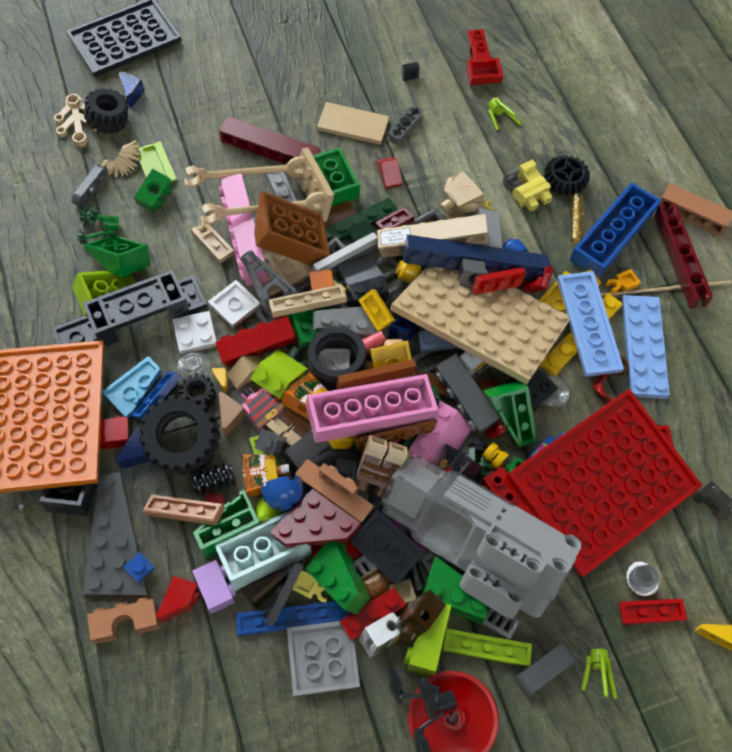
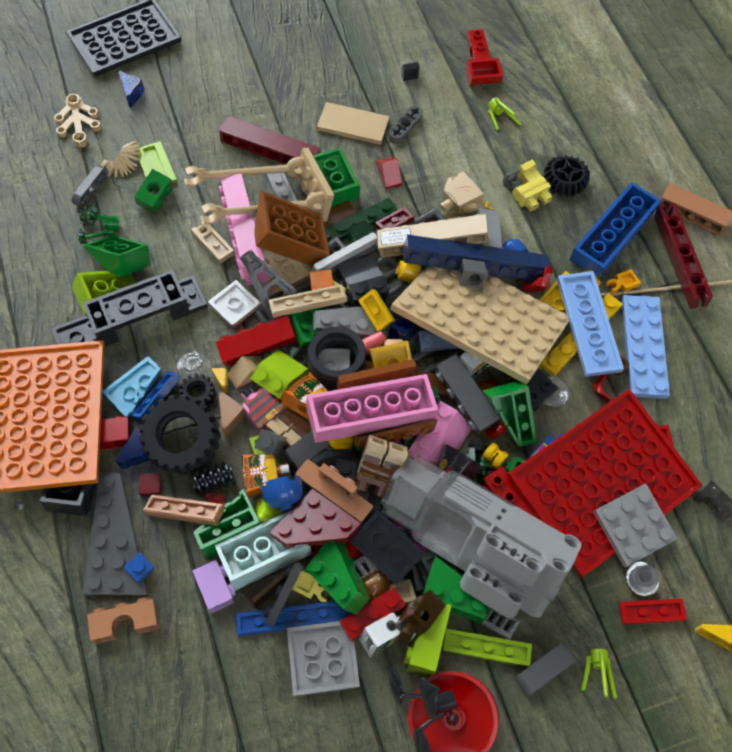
black tyre [84,88,129,134] -> none
red slope [156,576,201,623] -> none
white plate [172,311,217,354] -> none
red plate [472,267,526,295] -> none
clear yellow pin [570,194,584,244] -> none
none -> dark red tile [139,473,161,496]
none -> light grey plate [593,484,677,567]

